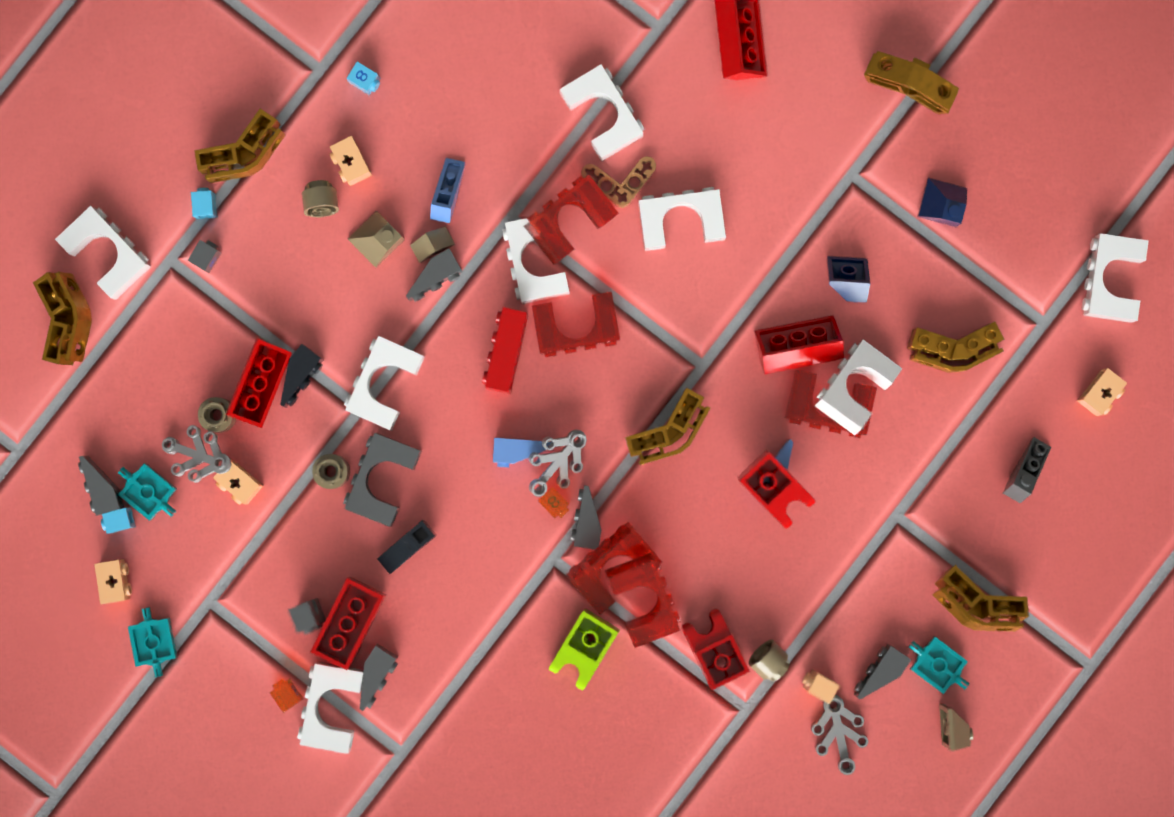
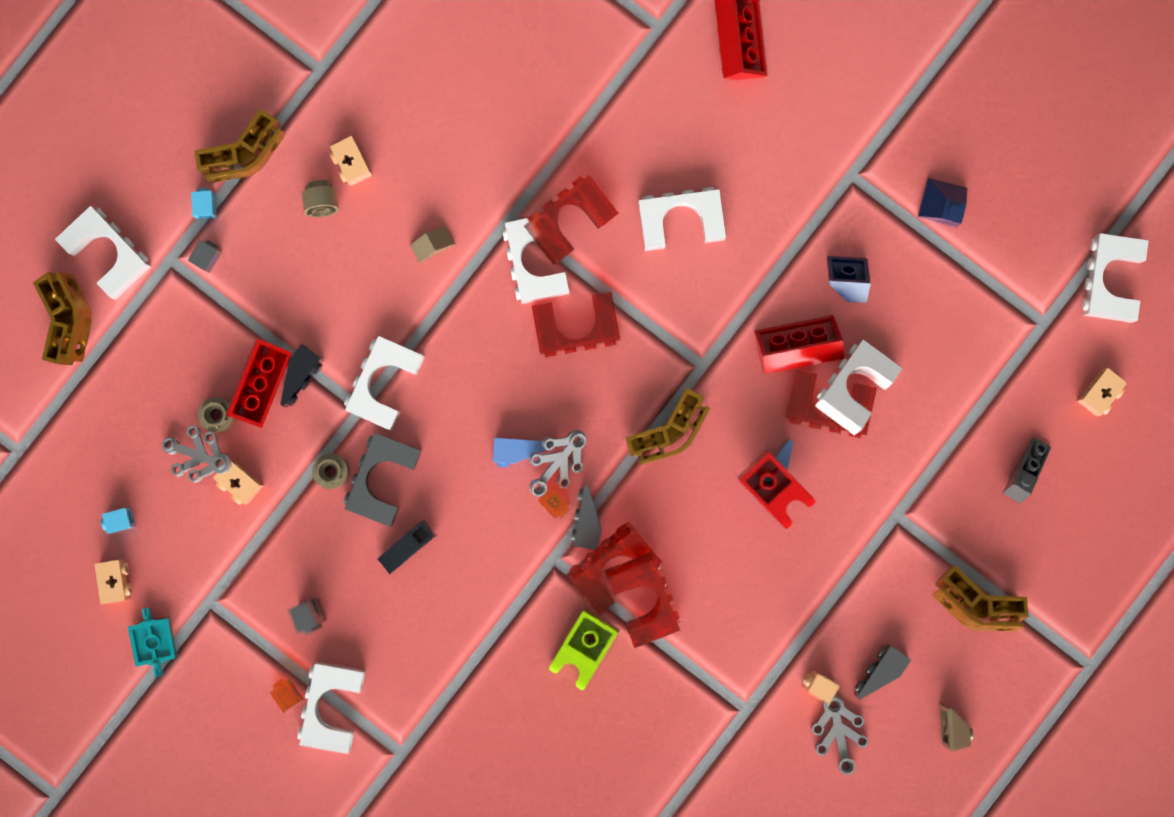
dark grey slope [78,456,125,516] -> none
teal plate [118,463,177,521] -> none
red brick [310,577,386,670] -> none
medium azure brick [346,62,380,95] -> none
dark tan slope [348,211,404,268] -> none
dark grey slope [360,644,399,711] -> none
dark grey slope [406,249,462,302] -> none
medium blue slope [430,158,465,223] -> none
red brick [482,307,528,395] -> none
white arch [560,65,644,161] -> none
medium nougat beam [581,157,656,208] -> none
red brick [681,608,750,690] -> none
dark tan piece [748,639,790,681] -> none
pearl gold brick [864,51,959,114] -> none
pearl gold brick [907,322,1005,373] -> none
teal plate [908,636,970,694] -> none

